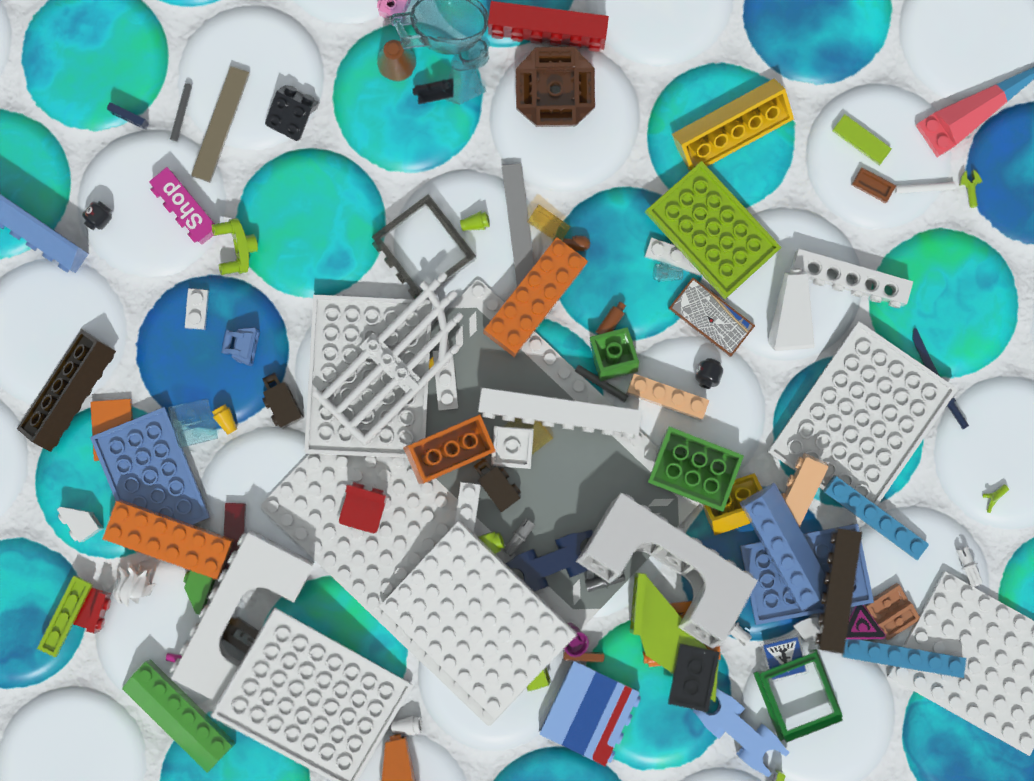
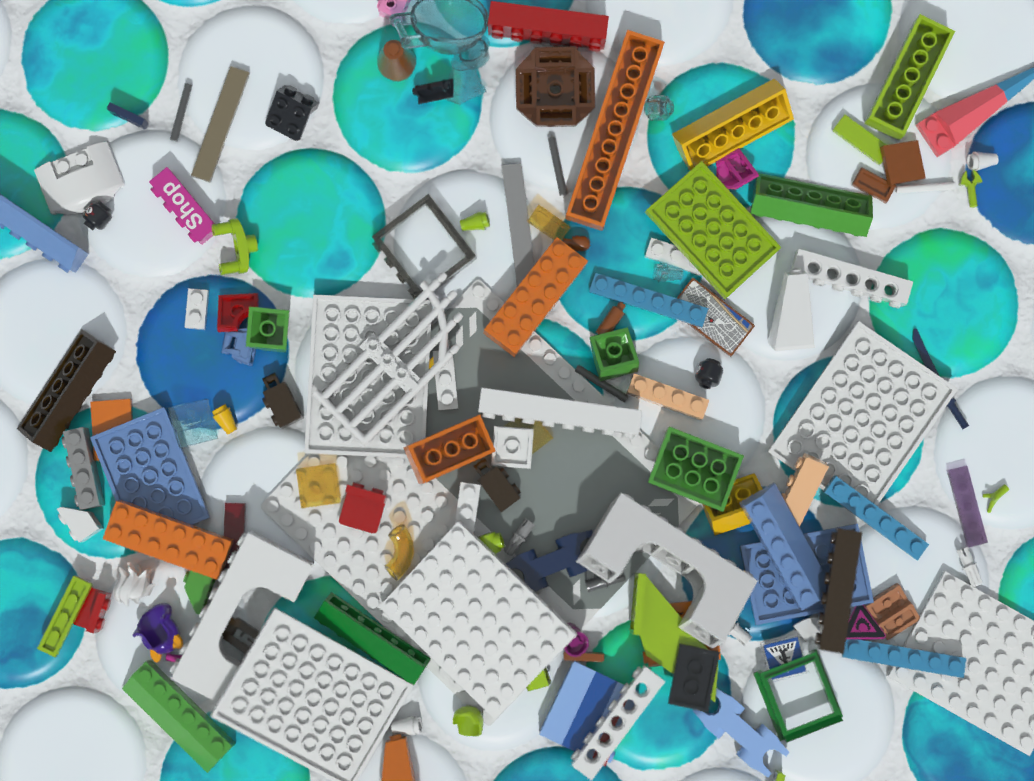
none -> white slope [34,141,125,215]
none -> light grey brick [62,427,105,510]
none -> dark purple hair [132,603,183,663]
none -> red tile [217,293,259,332]
none -> bright green slope [246,307,289,353]
none -> clear yellow tile [296,463,341,508]
none -> green brick [314,592,431,685]
none -> clear yellow cylinder [384,524,414,581]
none -> lime hair [453,706,483,737]
none -> dark grey bar [548,137,567,196]
none -> orange brick [565,30,665,231]
none -> white brick [571,665,665,781]
none -> dark azure plate [589,273,709,328]
none -> clear light blue head [644,95,674,121]
none -> dark pink slope [716,148,759,190]
none -> bright green slope [750,173,873,237]
none -> lime brick [864,14,955,141]
none -> dark orange tile [880,140,926,186]
none -> clear purple tile [946,465,988,547]
none -> white cone [967,152,998,171]

